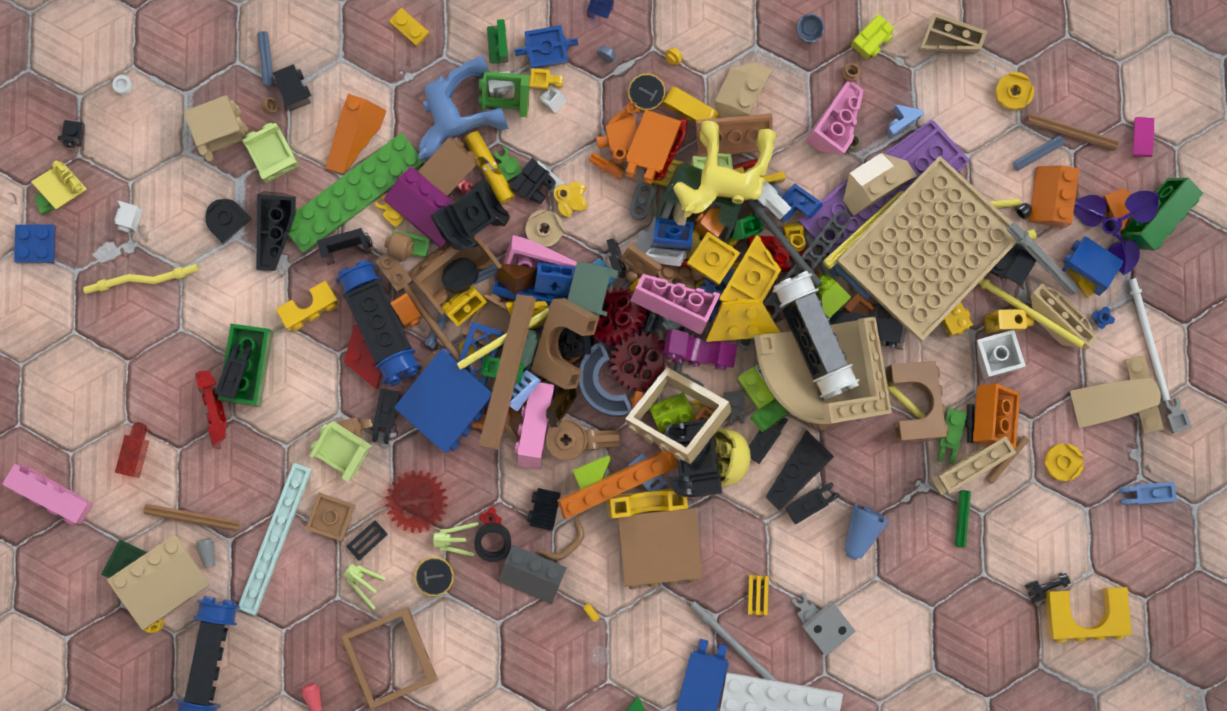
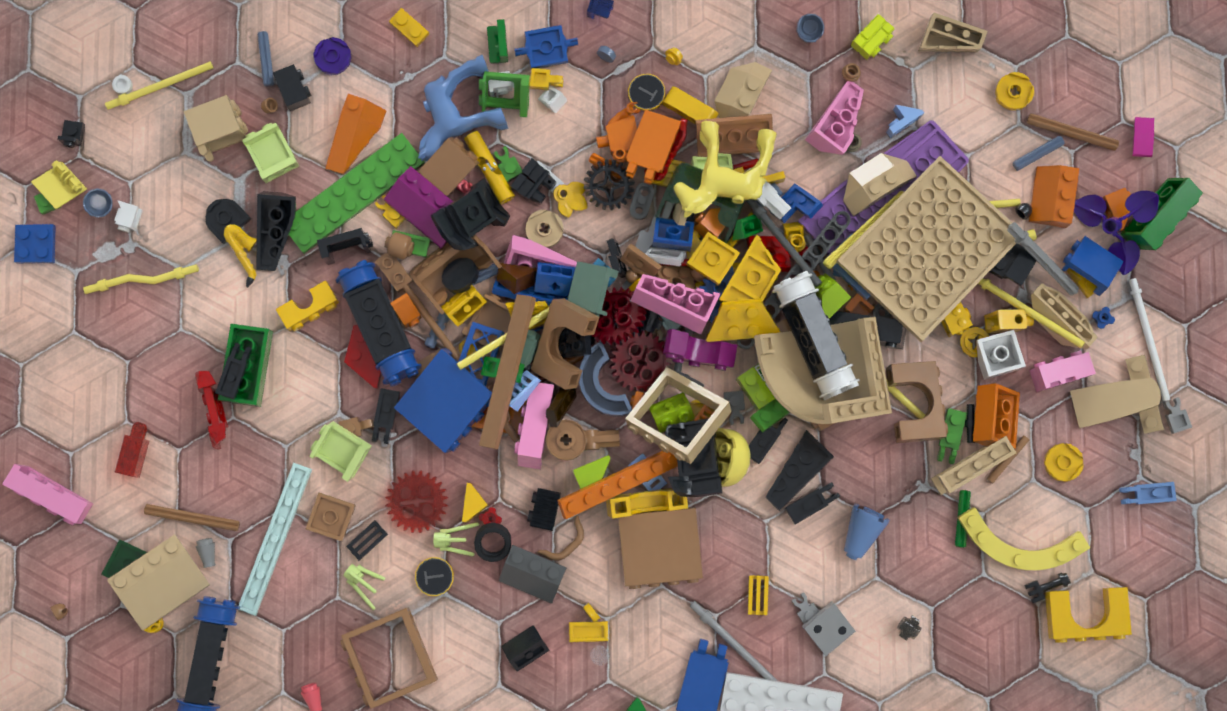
none -> medium nougat hinge [50,603,68,621]
none -> sand blue hair [83,188,113,218]
none -> light yellow bar [105,61,214,110]
none -> yellow piece [223,224,257,288]
none -> dark purple tile [313,37,352,75]
none -> yellow slope [462,483,489,522]
none -> black panel [501,625,550,672]
none -> yellow tile [569,621,608,642]
none -> black gear [584,159,635,211]
none -> clear smoke gear [897,615,922,641]
none -> light yellow plate [957,507,1090,570]
none -> yellow gear [960,327,989,358]
none -> bright pink wedge [1029,350,1096,392]

